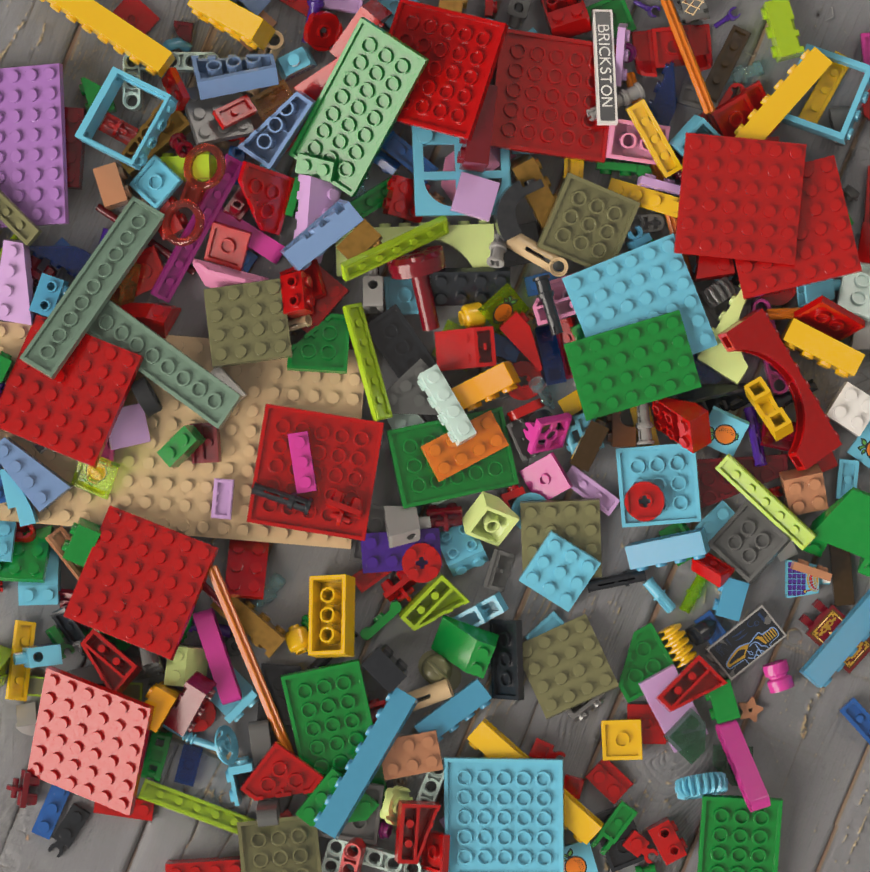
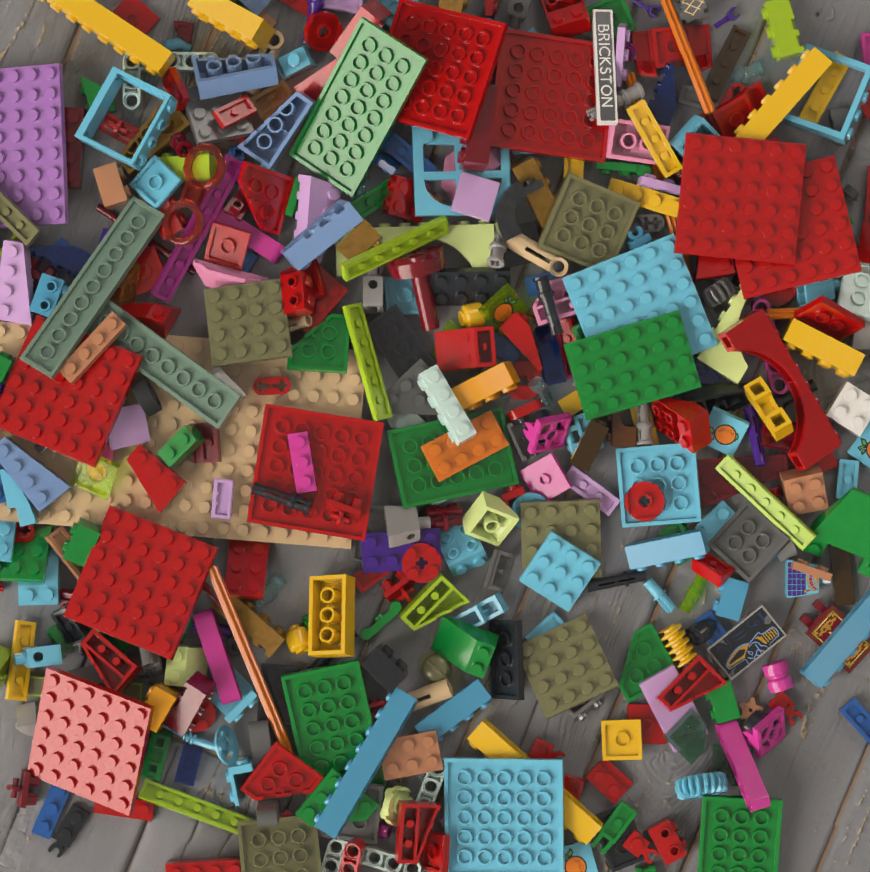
plate [295,152,337,182] -> none
none -> nougat plate [59,311,128,385]
none -> red wedge [126,444,188,513]
none -> red beam [253,376,291,395]
none -> dark pink piece [743,706,786,759]
none -> red plate [767,691,803,726]

